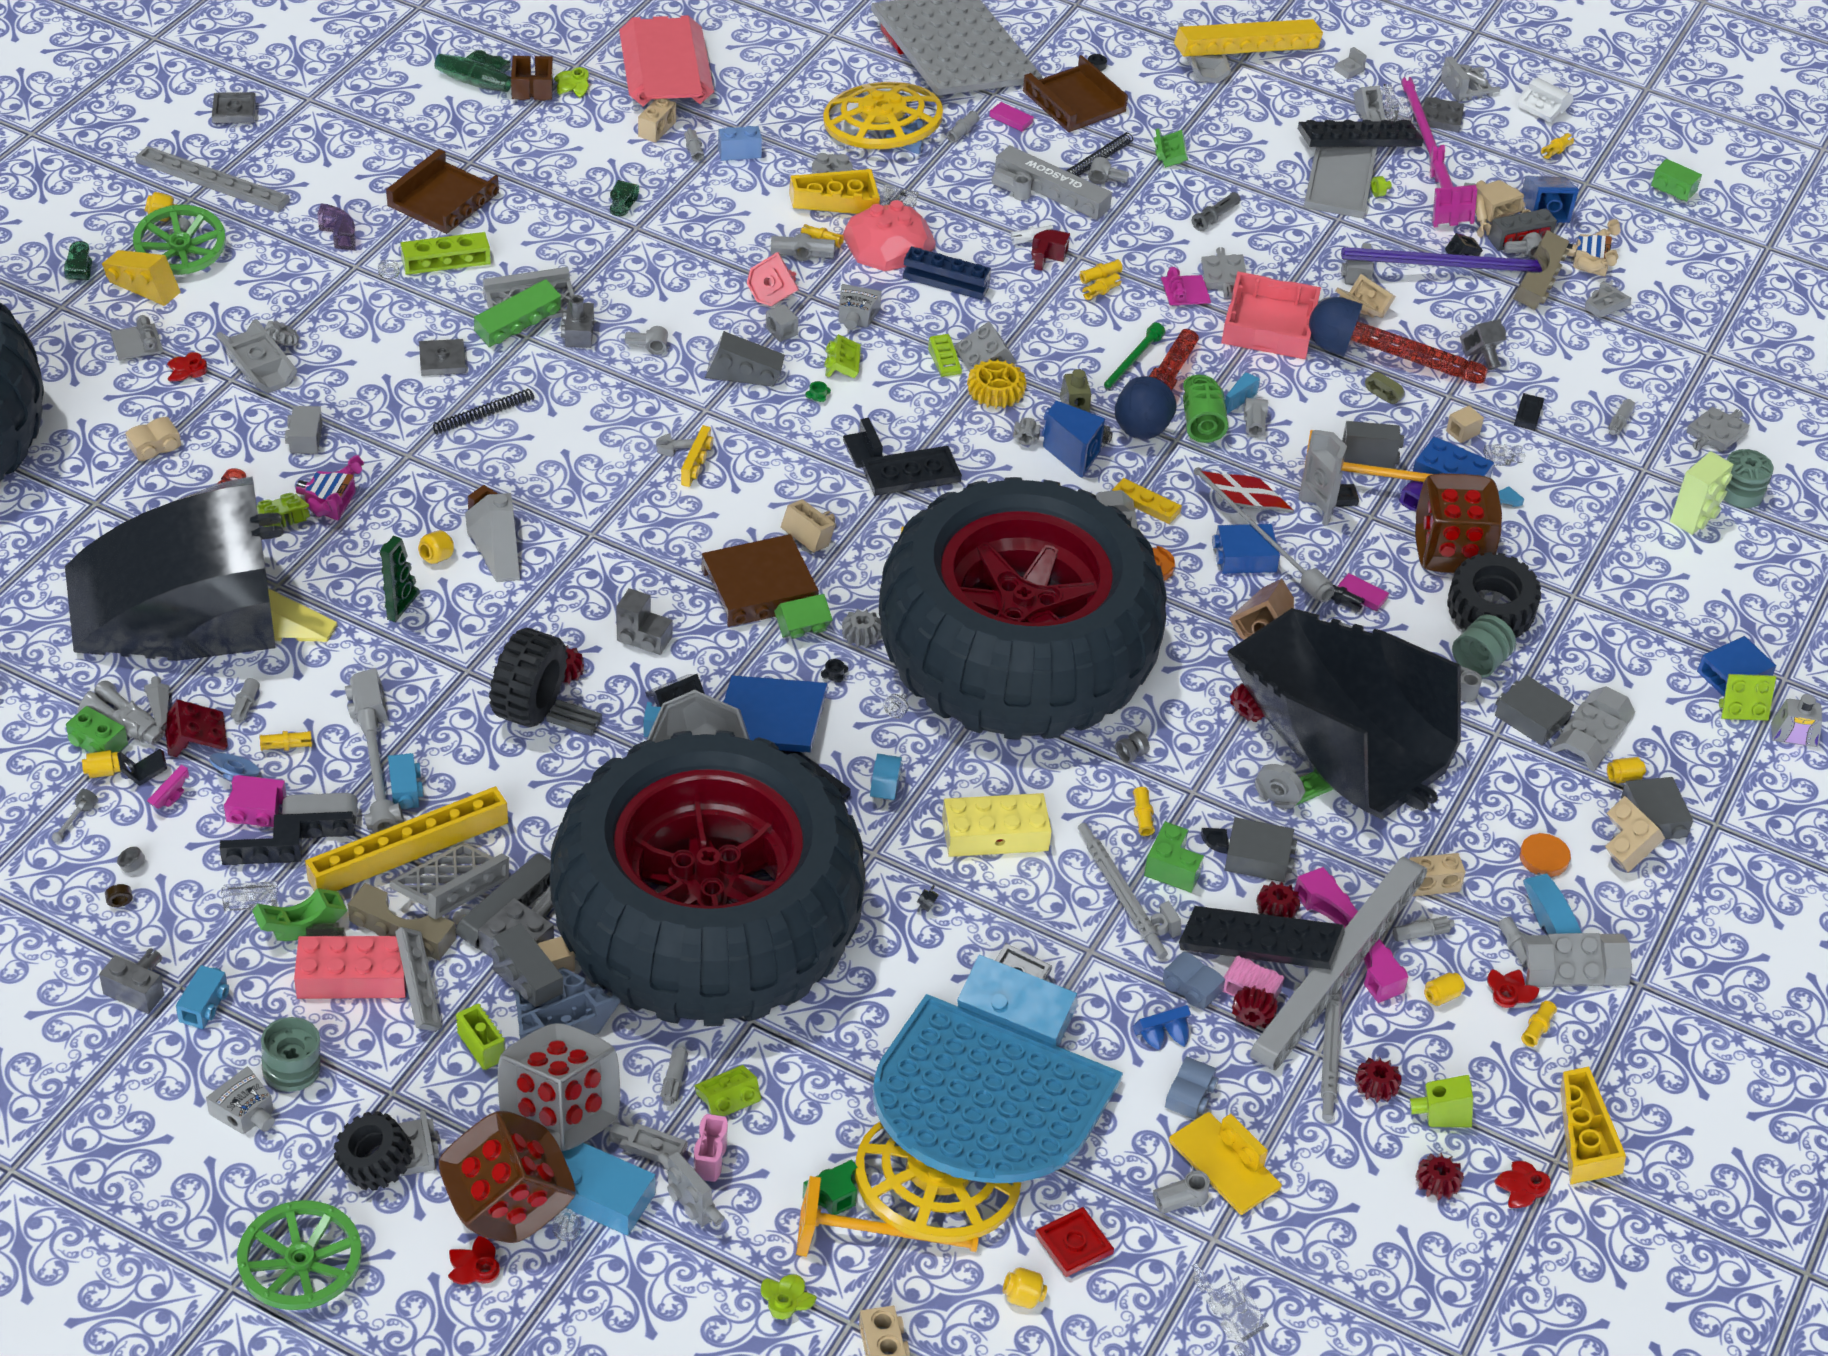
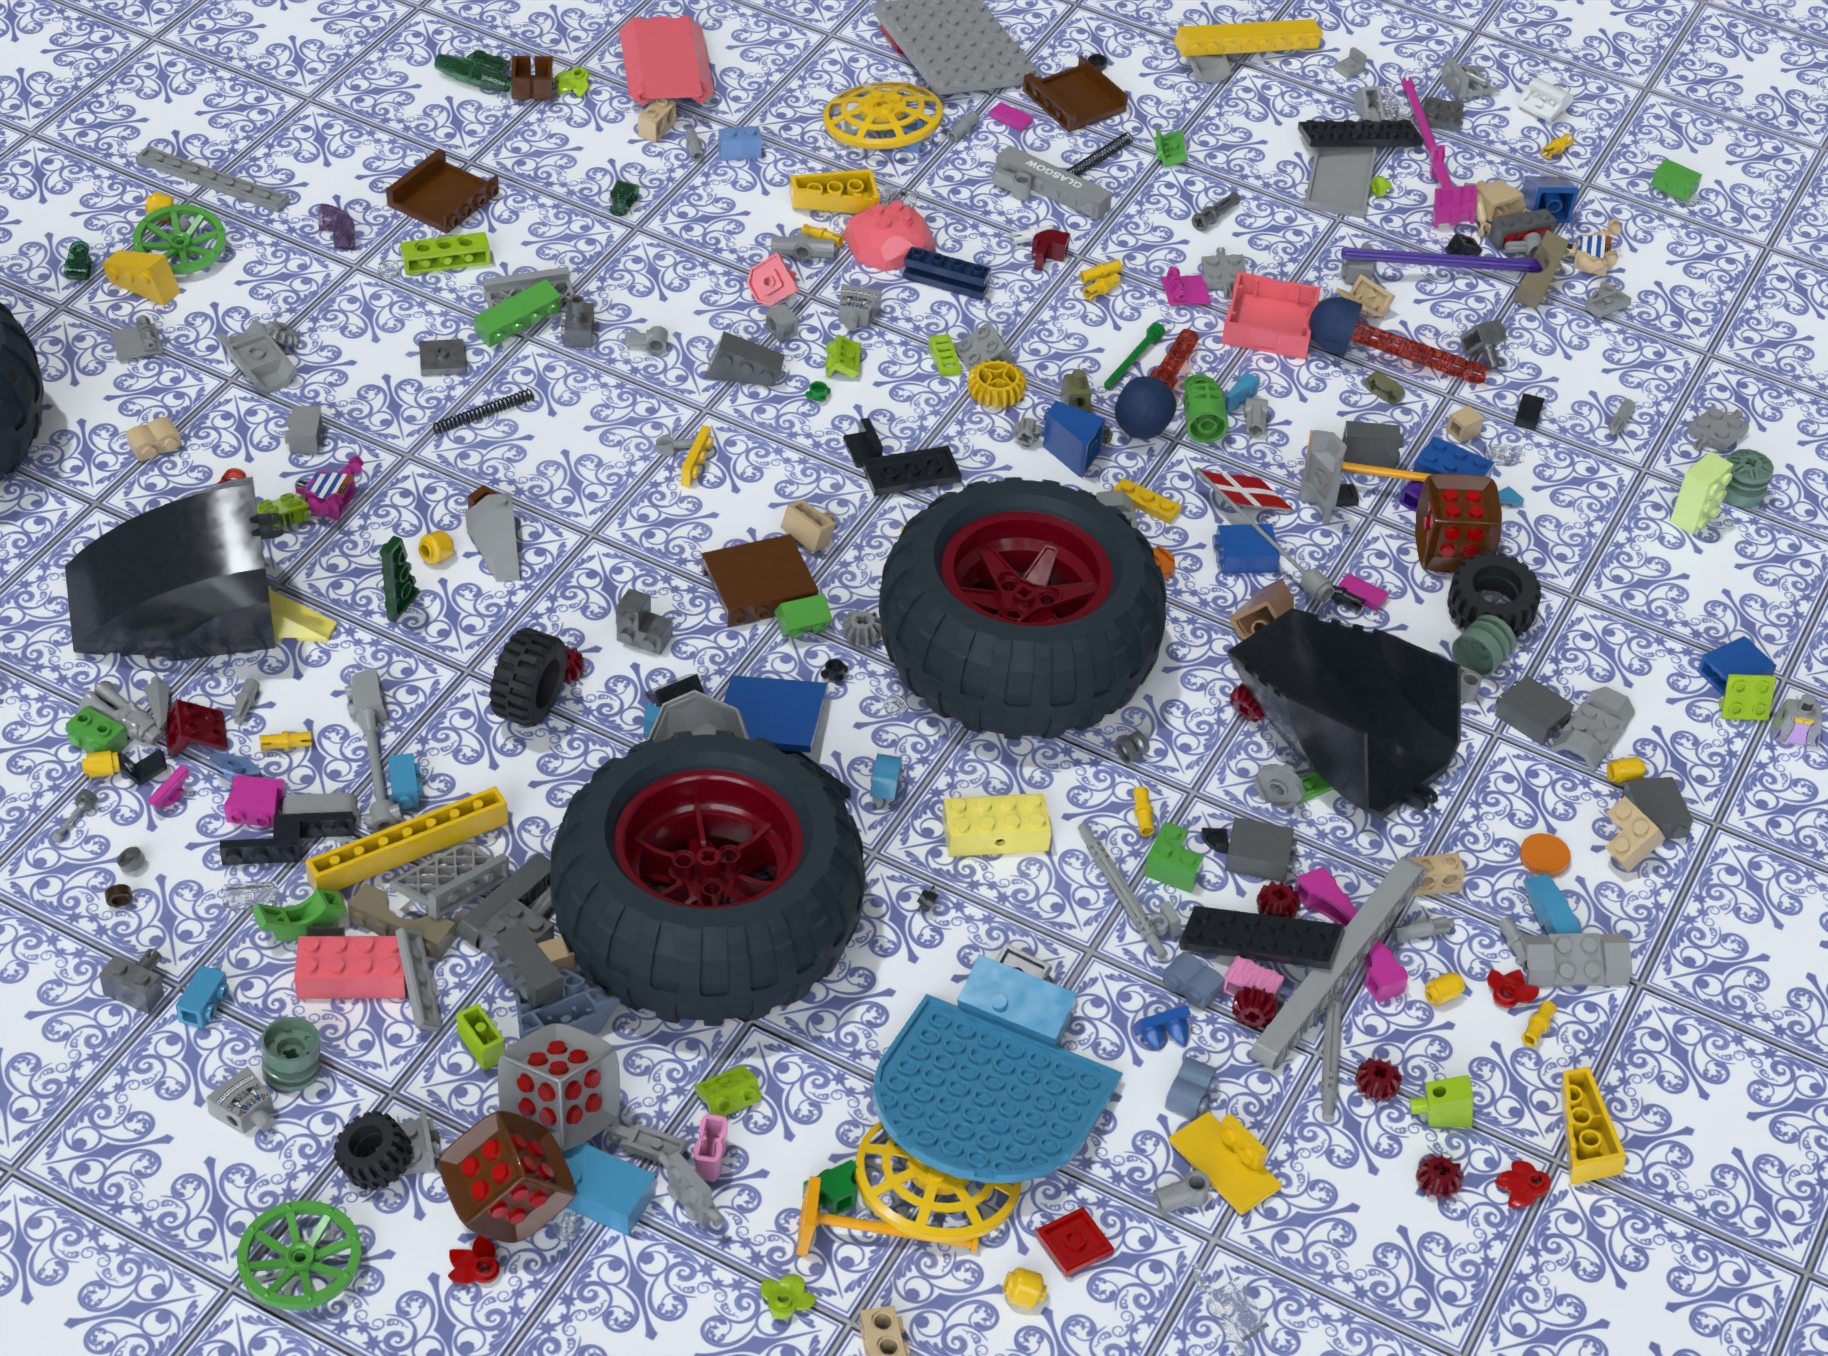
red plate [167,352,207,381] -> none
flat silver plate [212,92,256,123] -> none
dark grey tile [546,699,602,736] -> none
light grey piece [660,1047,688,1106] -> none
light grey plate [812,153,853,174] -> none
light grey axle [1088,157,1129,184] -> none

